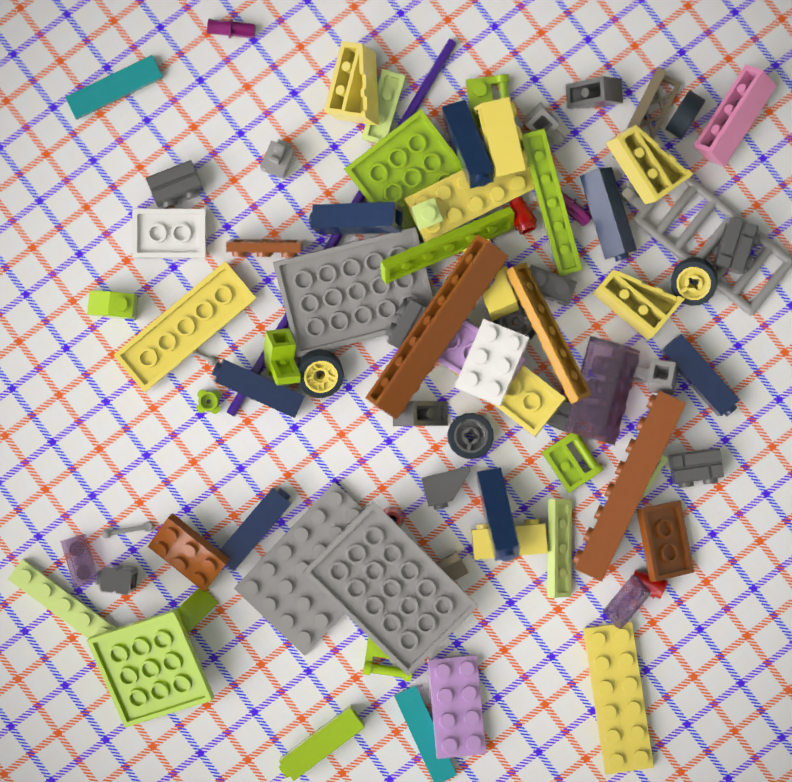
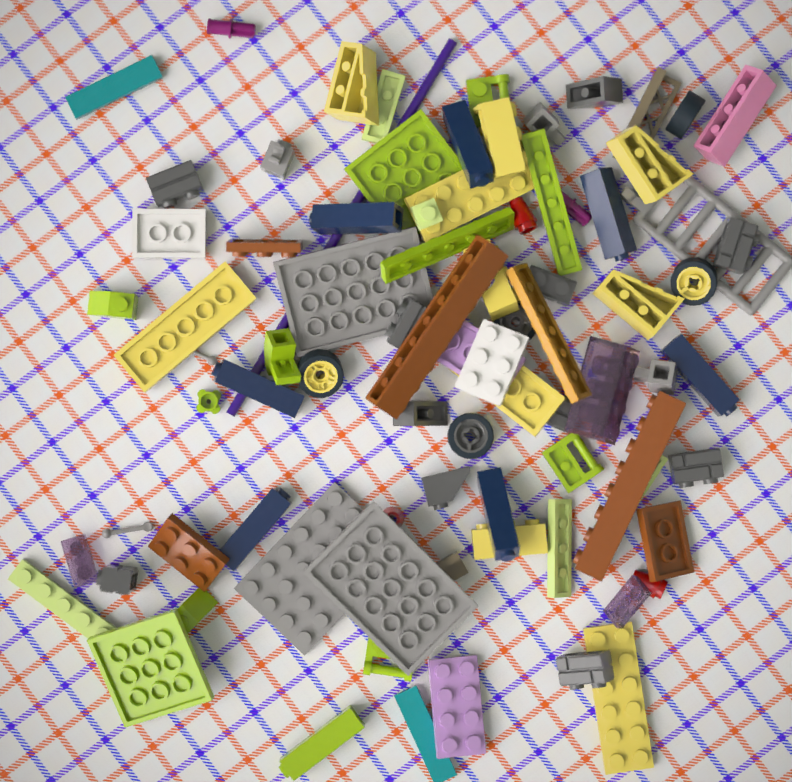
none -> brick [556,650,614,690]

